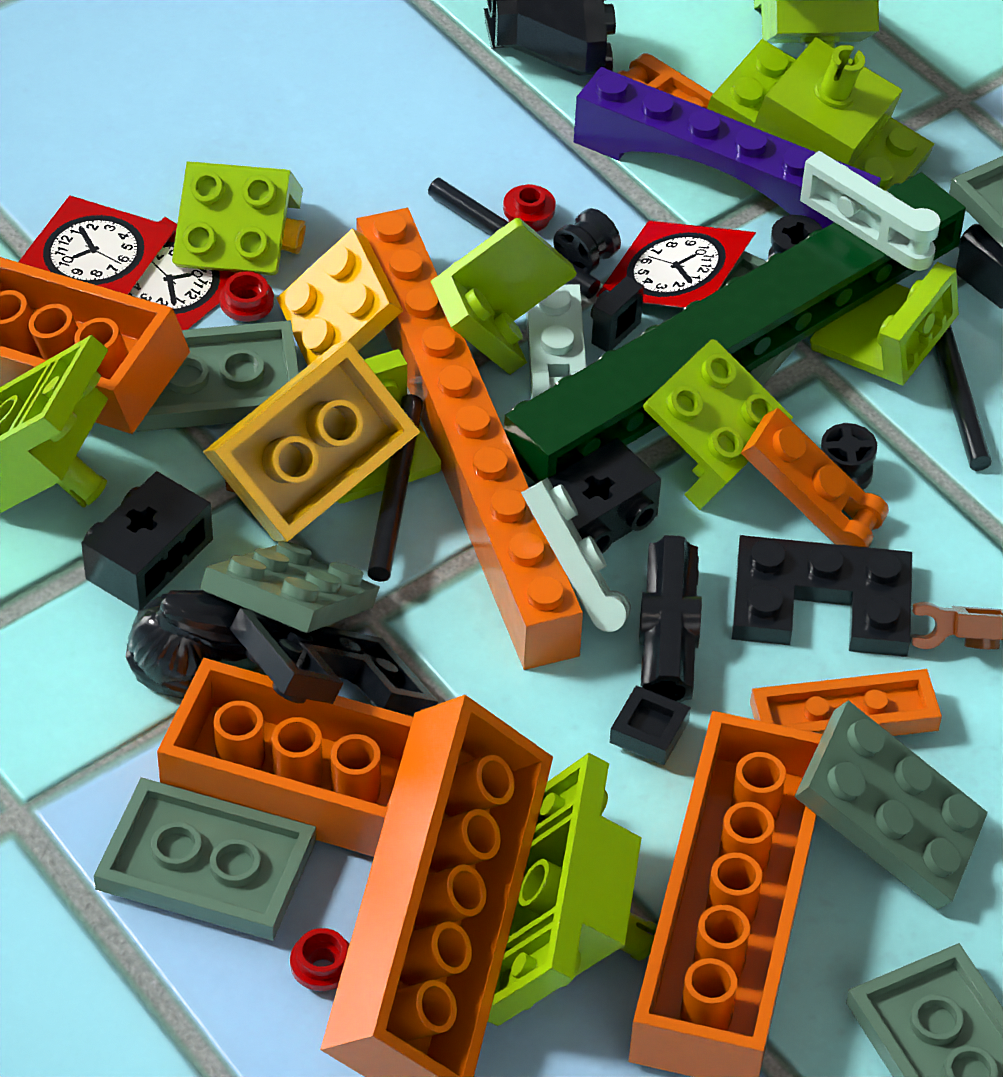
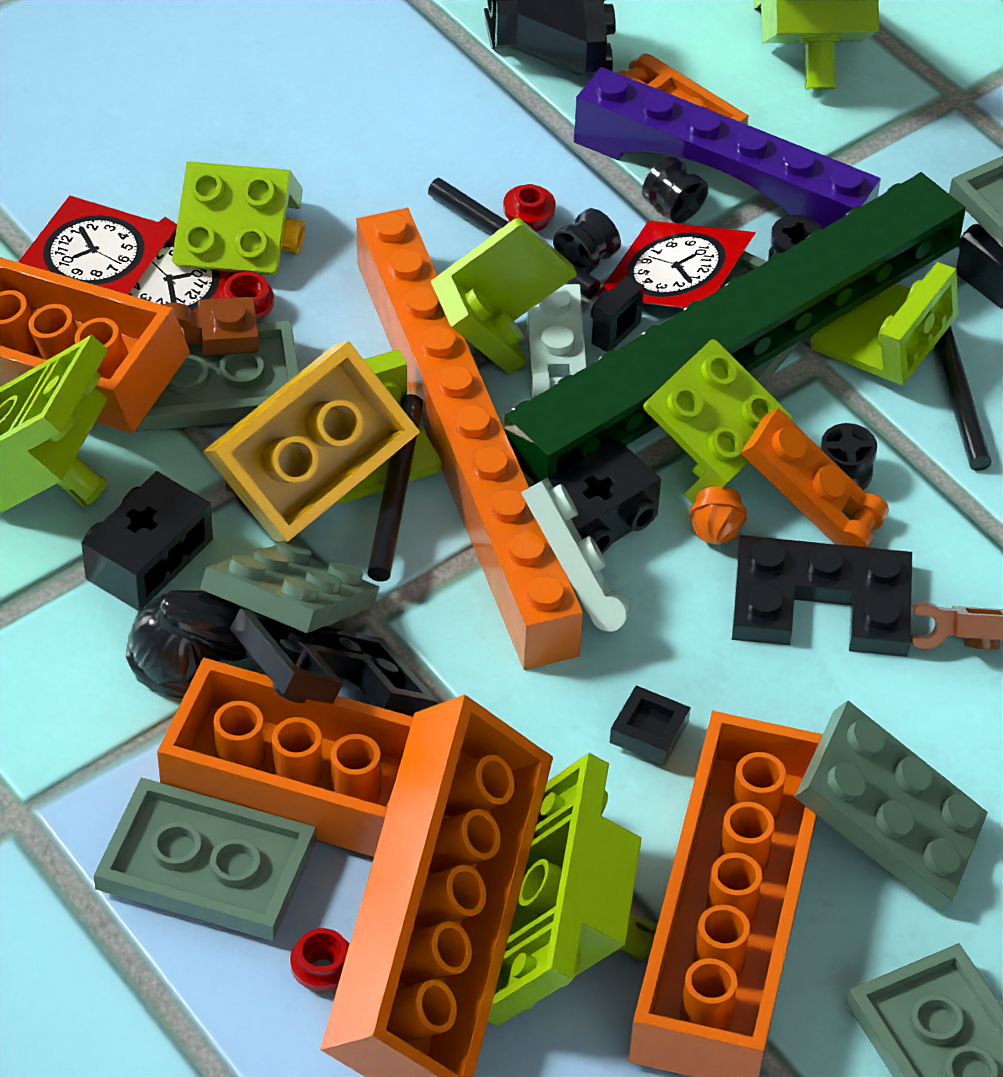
yellow plate [276,228,403,365] -> none
black piece [639,535,702,703] -> none
lime brick [707,37,934,191] -> none
orange plate [750,669,942,736] -> none
light aqua plate [800,151,940,271] -> none
none -> dark orange plate [163,297,259,355]
none -> black wheel [642,157,709,224]
none -> orange plate [689,486,747,545]

